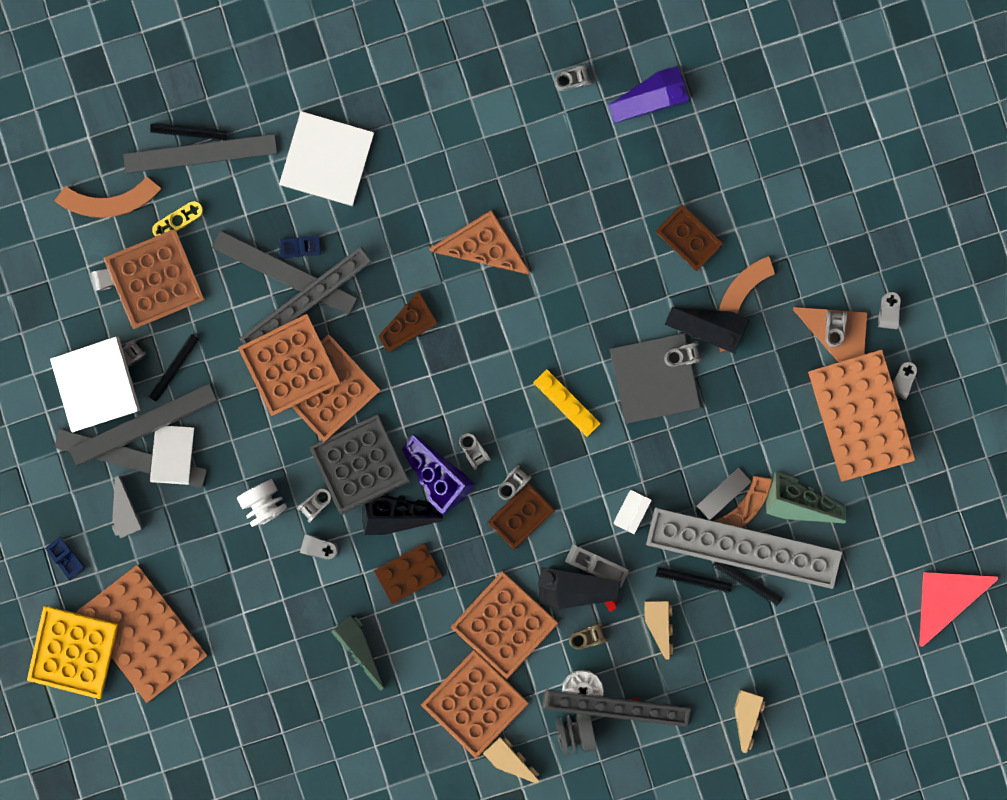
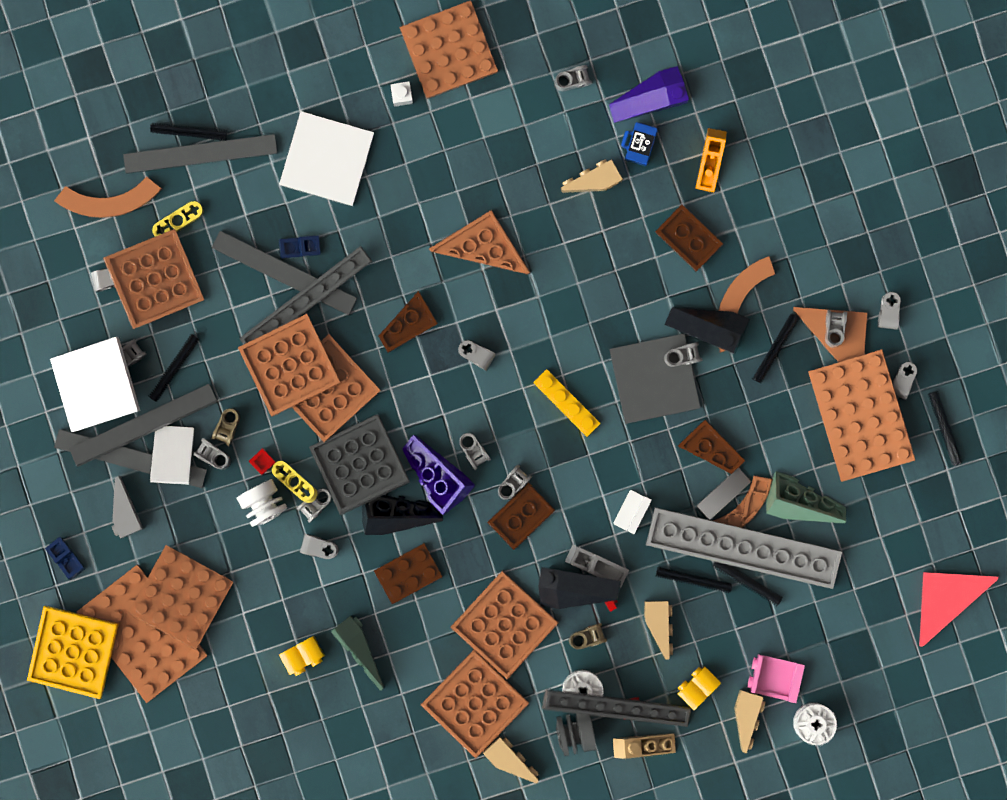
none -> nougat plate [128,545,233,650]
none -> light grey piece [193,438,231,470]
none -> dark tan piece [211,408,241,446]
none -> red plate [249,448,276,475]
none -> light yellow beam [272,461,317,503]
none -> yellow brick [279,636,325,676]
none -> white brick [390,82,413,106]
none -> nougat plate [400,0,498,99]
none -> light grey piece [458,340,496,371]
none -> tan slope [561,159,623,193]
none -> tan slope [613,733,676,759]
none -> piece [621,122,658,166]
none -> yellow brick [677,666,721,710]
none -> reddish brown wing [678,419,745,474]
none -> light orange slope [696,128,727,192]
none -> bright pink panel [747,654,805,703]
none -> black axle [752,314,799,384]
none -> white wheel [793,703,837,745]
none -> black axle [928,391,962,466]

